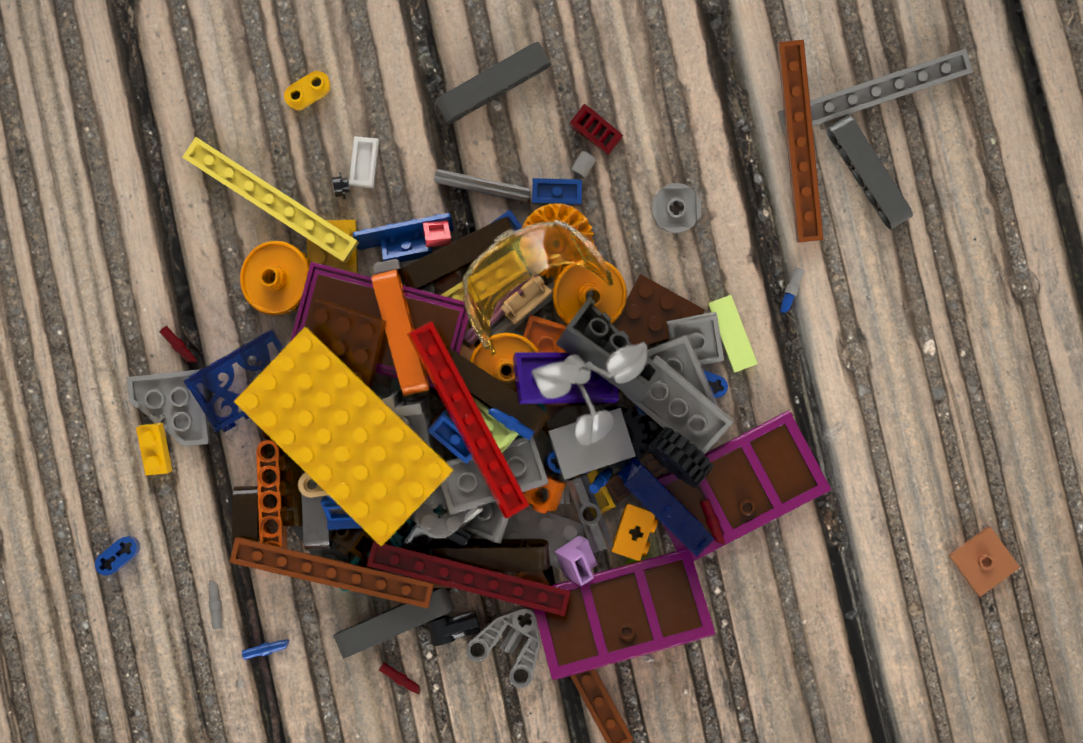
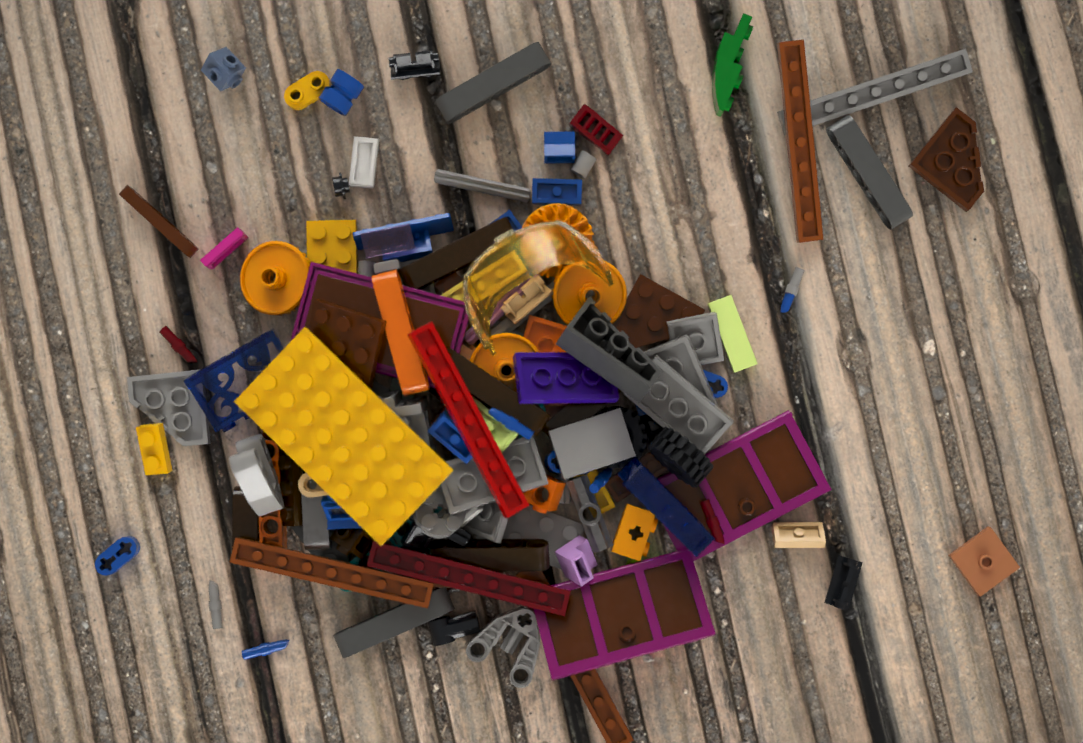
light yellow plate [182,137,359,263] -> none
dark red piece [378,662,420,695] -> none
coral plate [423,220,451,247] -> none
light grey plant [532,342,647,445] -> none
light grey plate [651,183,701,234] -> none
none -> reddish brown beam [119,185,199,258]
none -> dark pink tile [200,227,248,270]
none -> sand blue brick [201,47,246,91]
none -> light grey connector [229,433,284,517]
none -> blue wheel [319,69,364,116]
none -> light grey hinge [358,261,376,277]
none -> clear purple plate [360,223,415,258]
none -> black hinge [388,50,440,80]
none -> blue piece [544,131,575,164]
none -> green slope [712,13,754,117]
none -> tan plate [772,522,826,548]
none -> black hinge [824,555,863,610]
none -> reddish brown plate [908,107,984,212]

